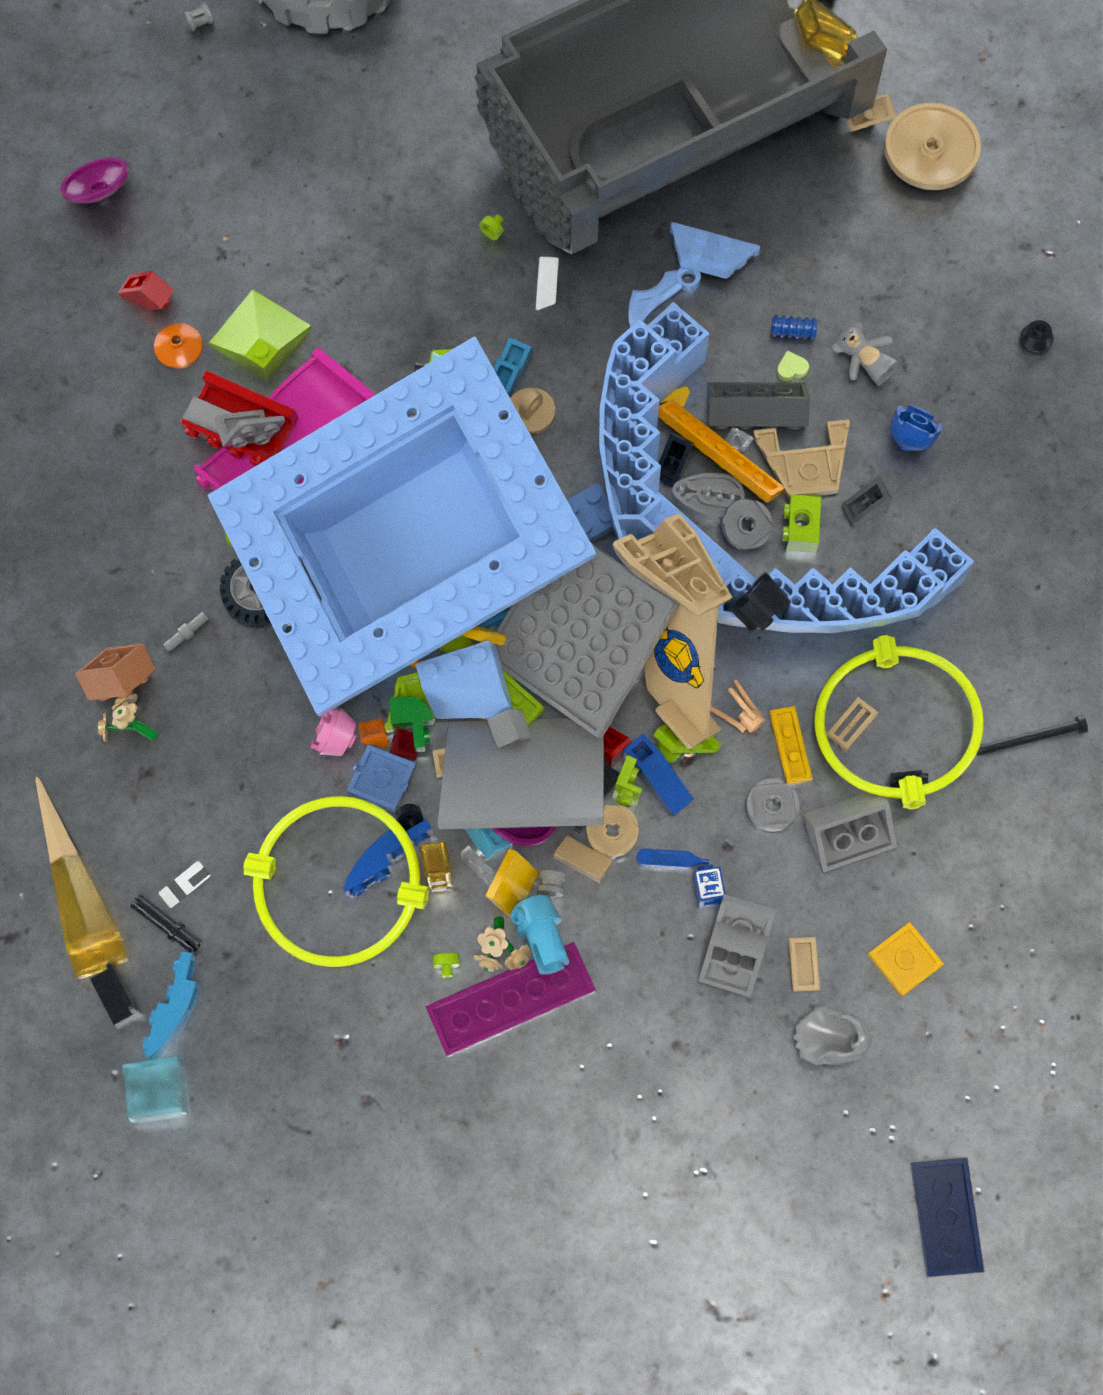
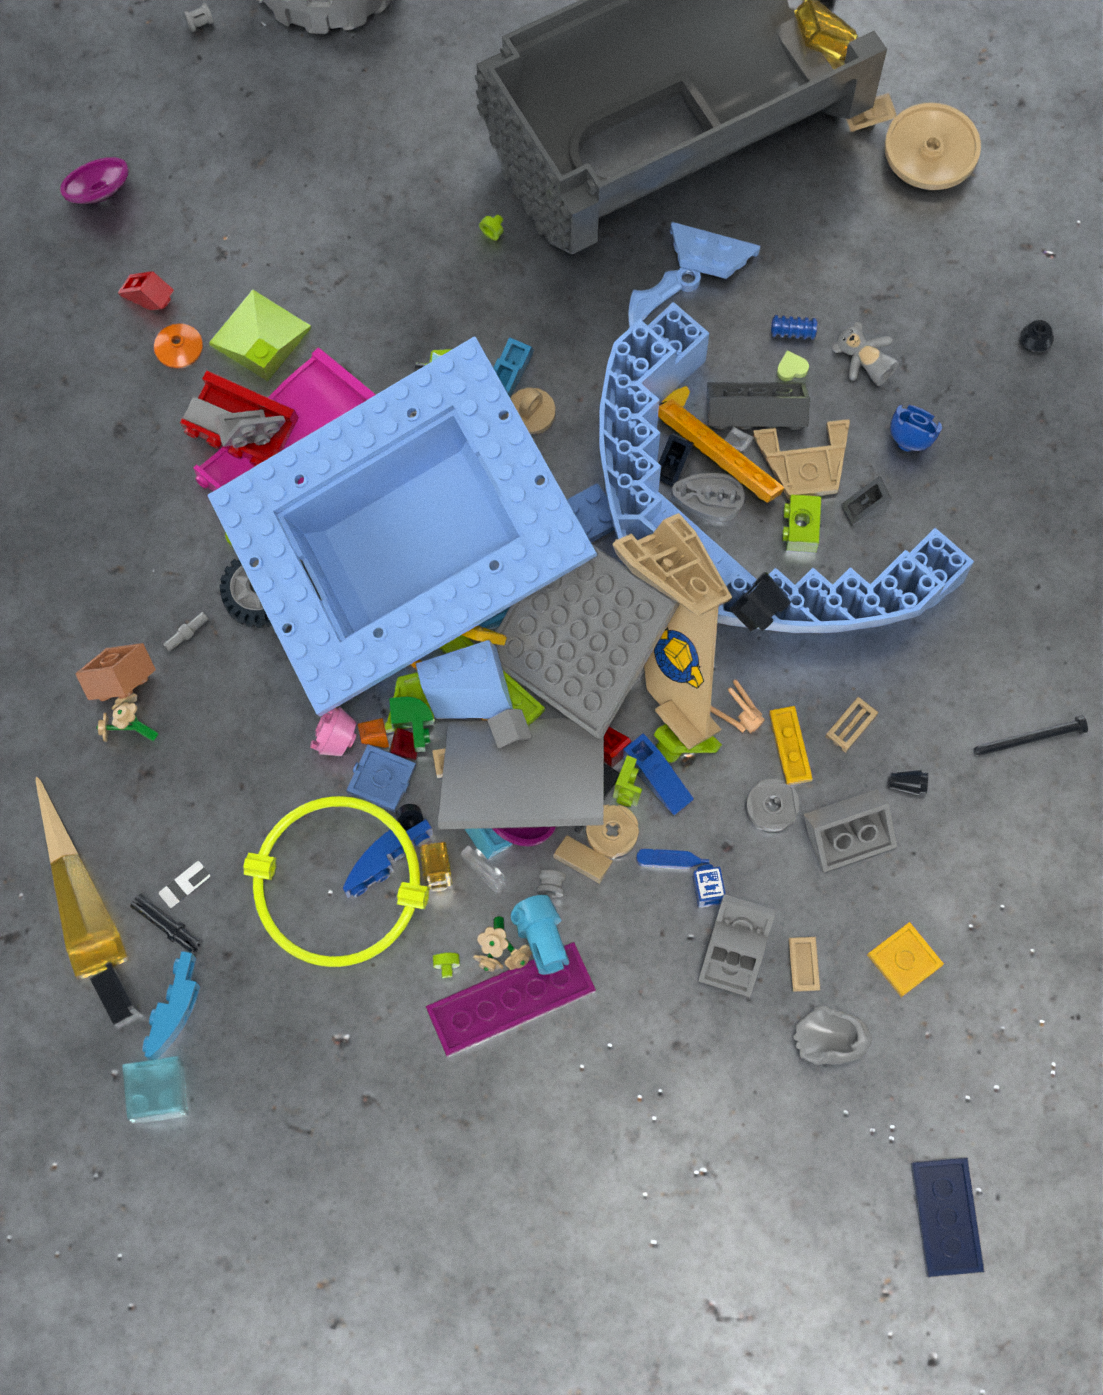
yellow tile [486,849,539,918] -> none
white sticker [536,257,559,310] -> none
light grey plate [720,499,772,550] -> none
neon yellow piece [814,635,984,810] -> none

